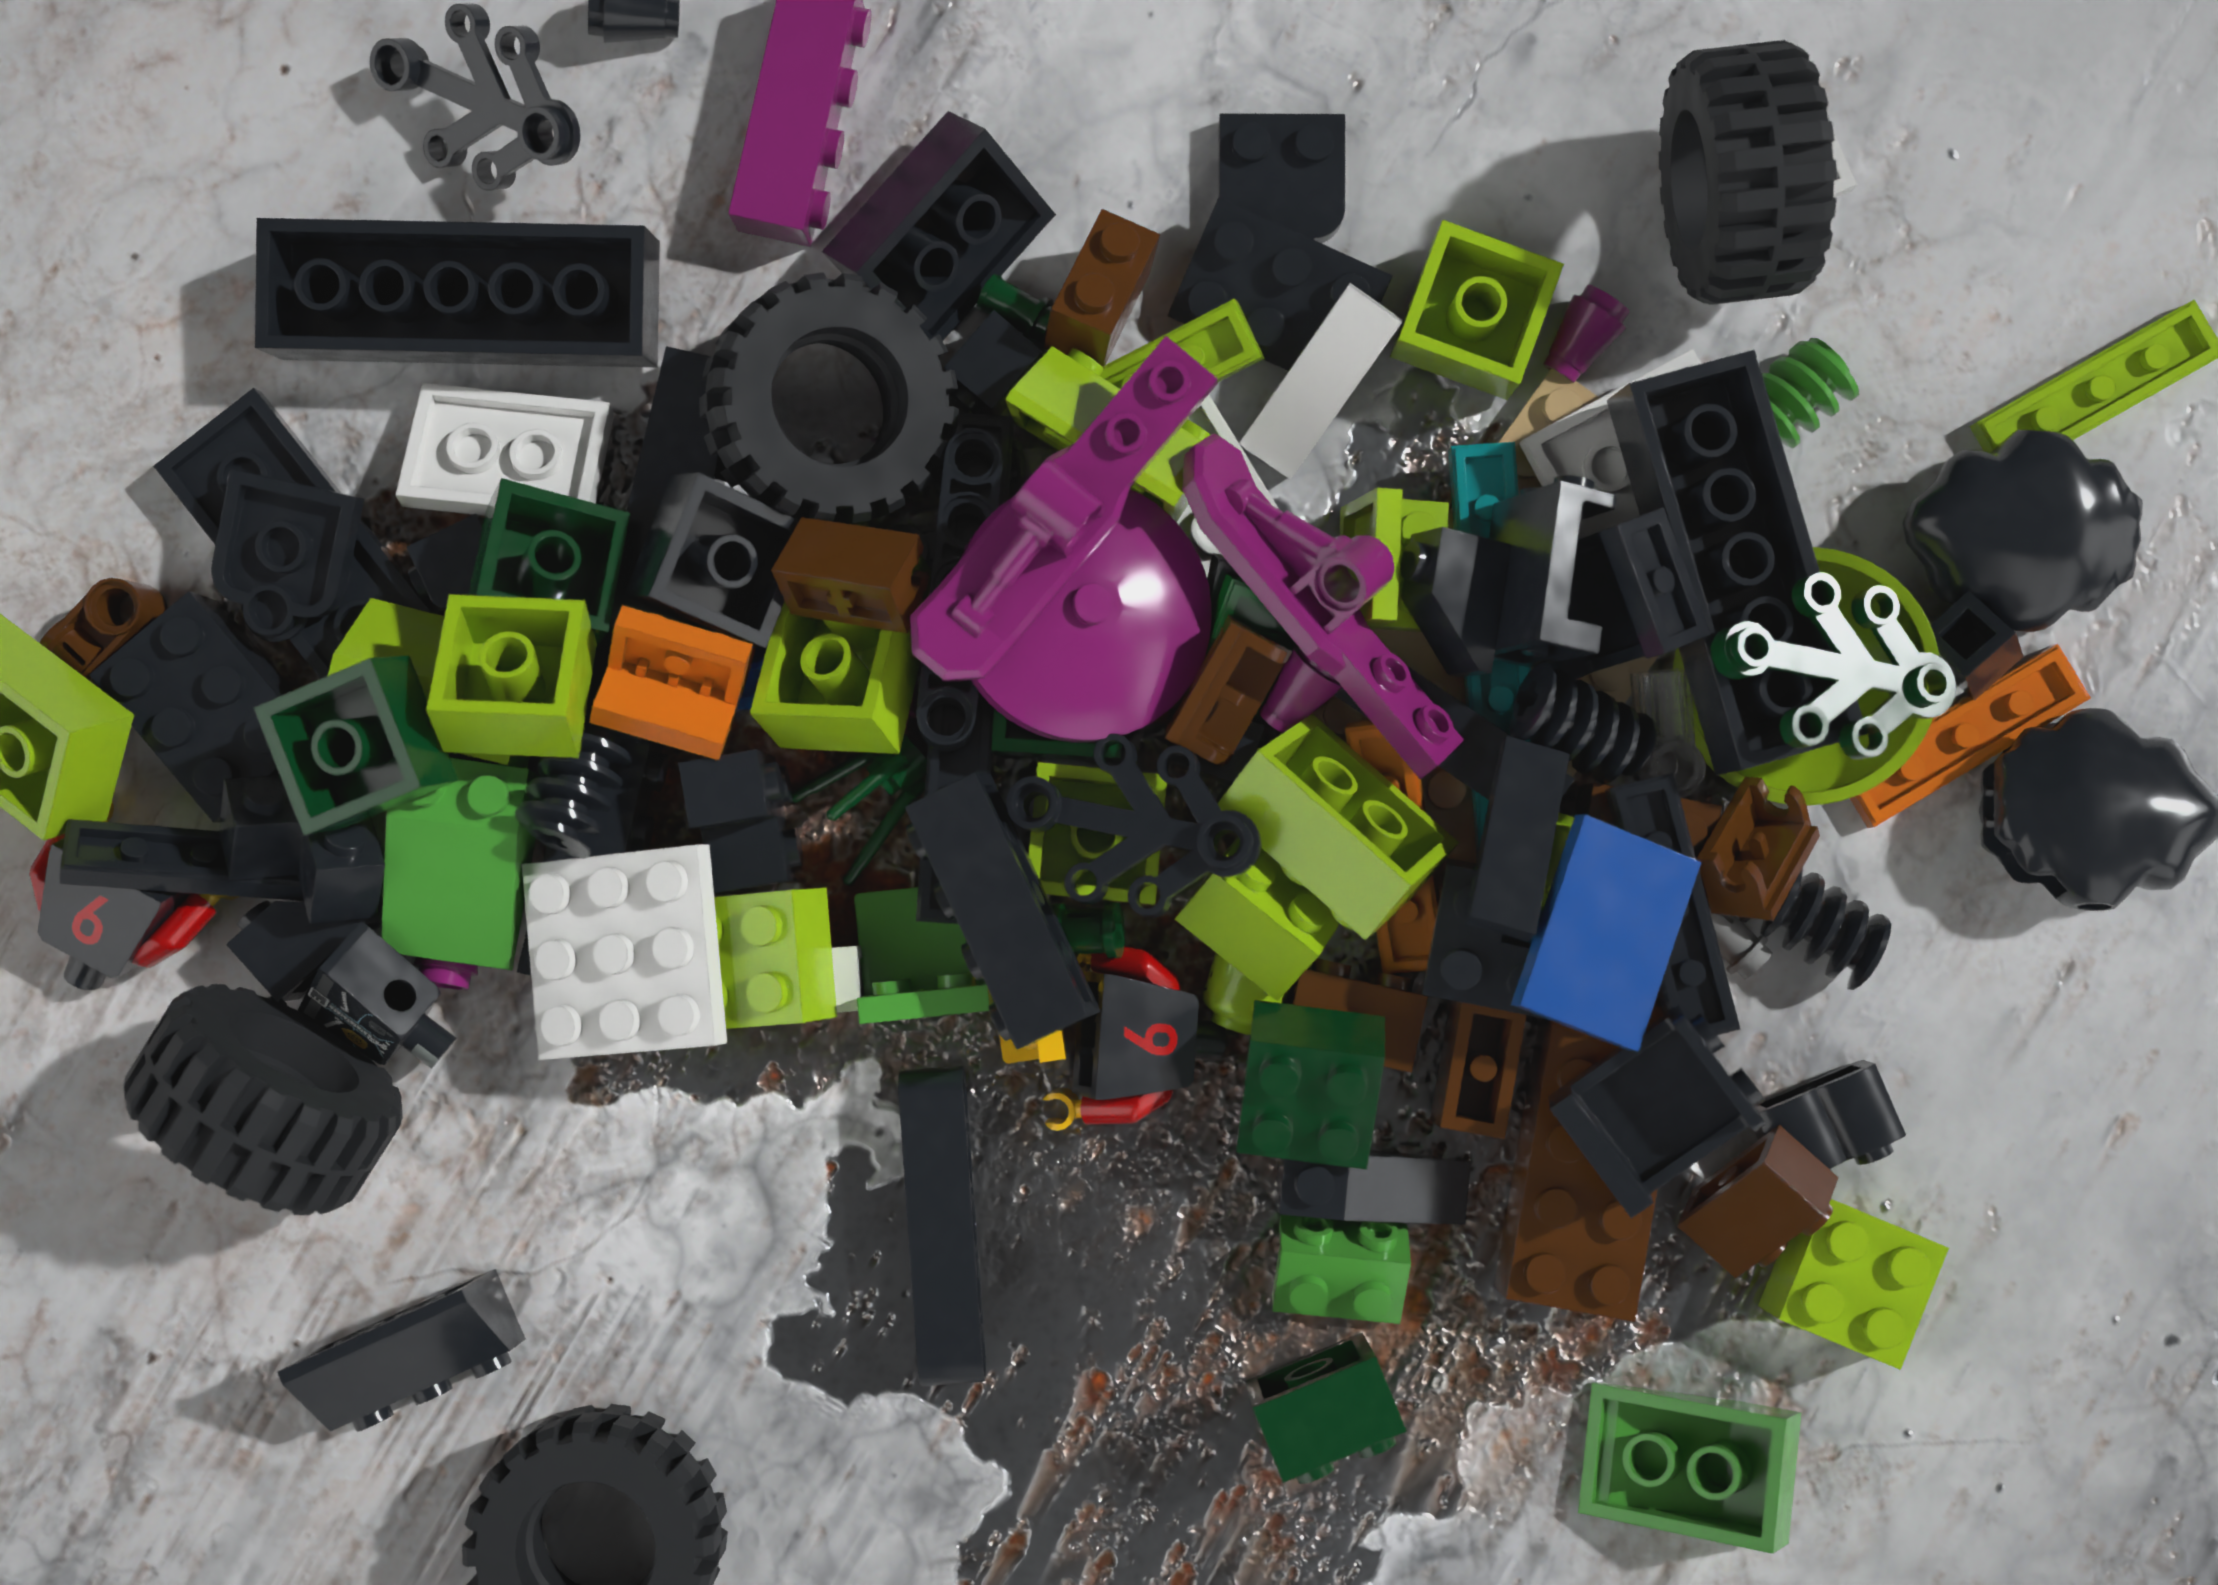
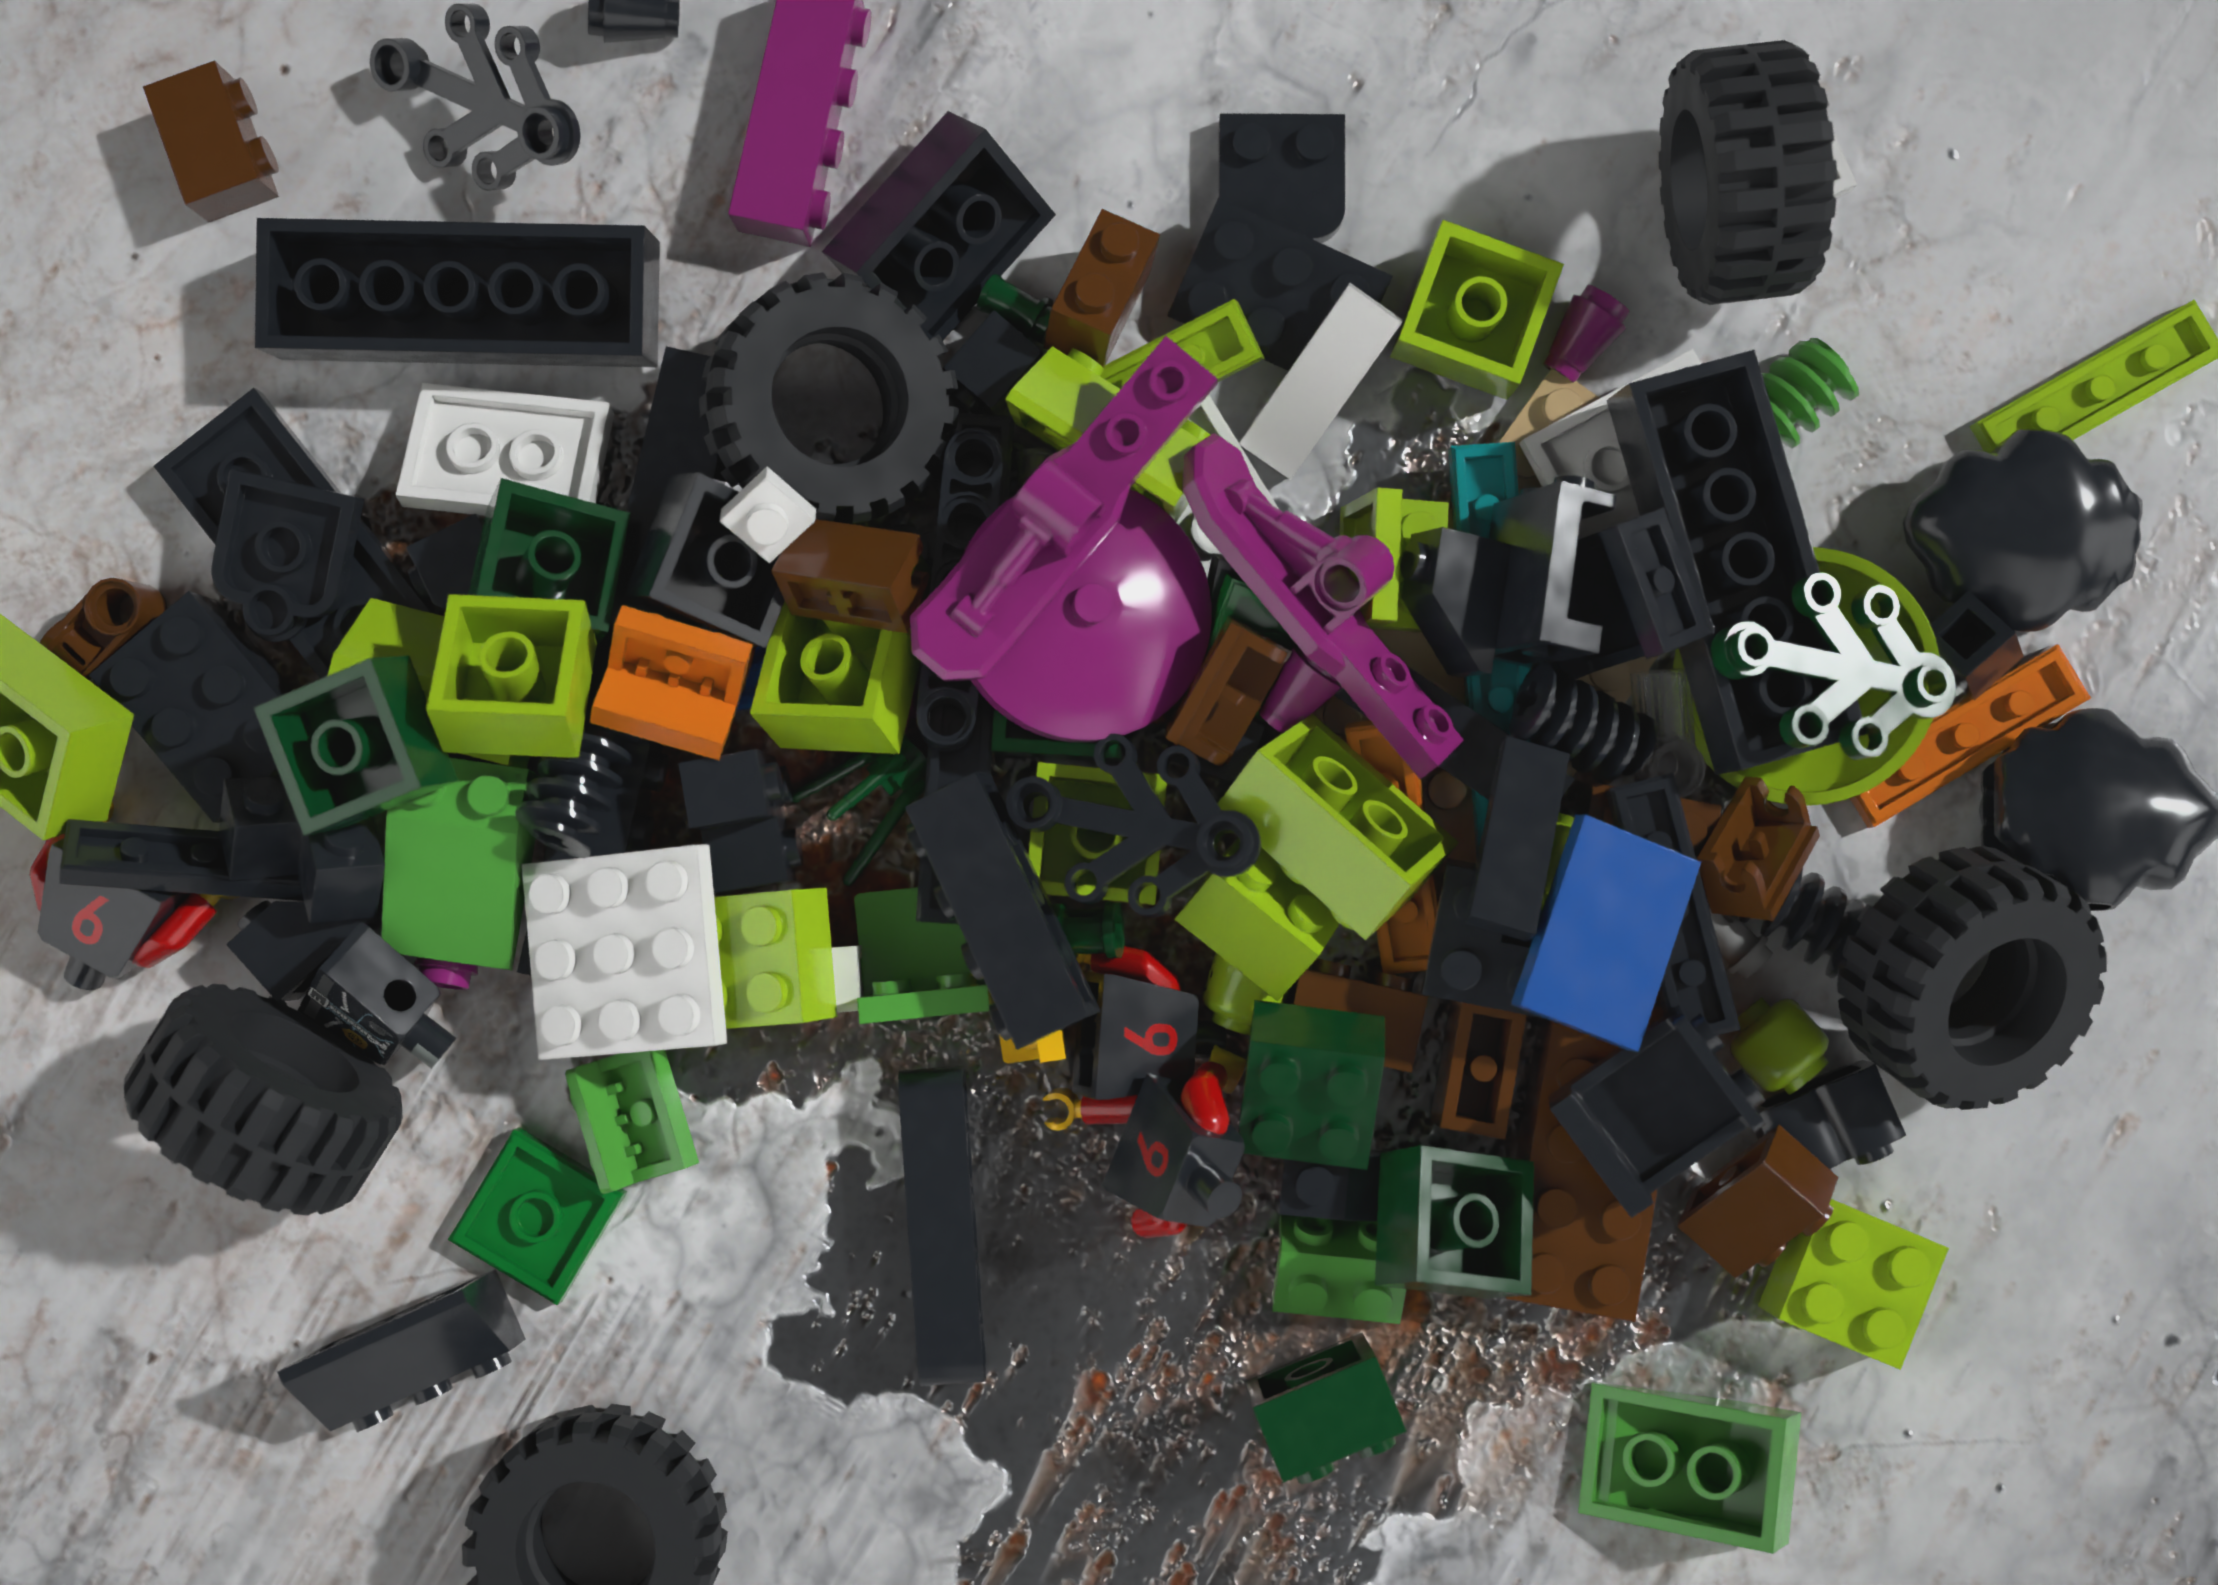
none -> reddish brown brick [143,60,279,222]
none -> green tile [448,1127,628,1305]
none -> bright green bracket [565,1050,699,1194]
none -> white plate [720,467,816,563]
none -> black torso [1102,1045,1246,1238]
none -> dark green brick [1375,1145,1534,1299]
none -> lime head [1730,997,1829,1095]
none -> black tyre [1837,846,2107,1110]

